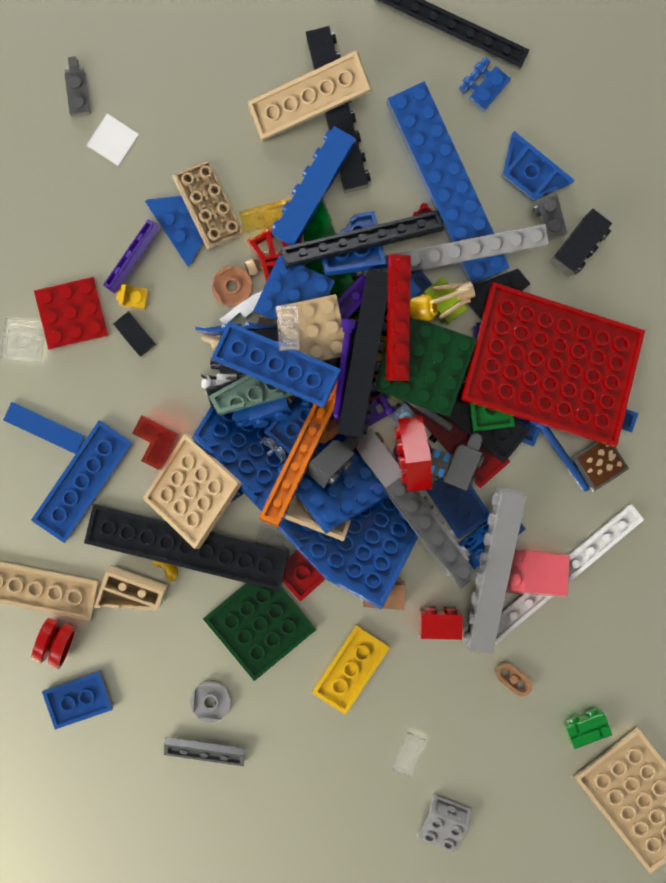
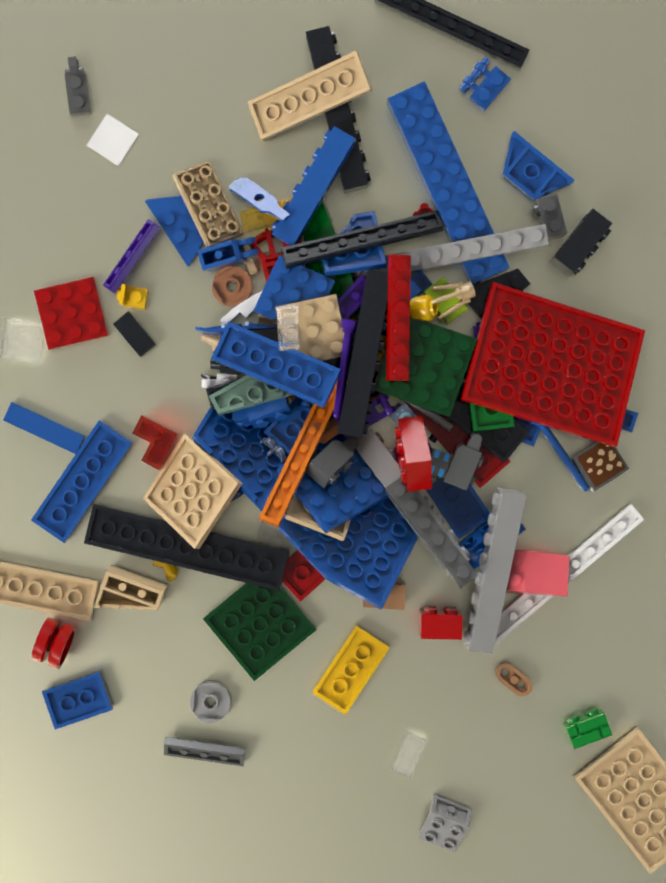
none -> blue hinge [197,237,259,272]
none -> piece [229,177,290,222]

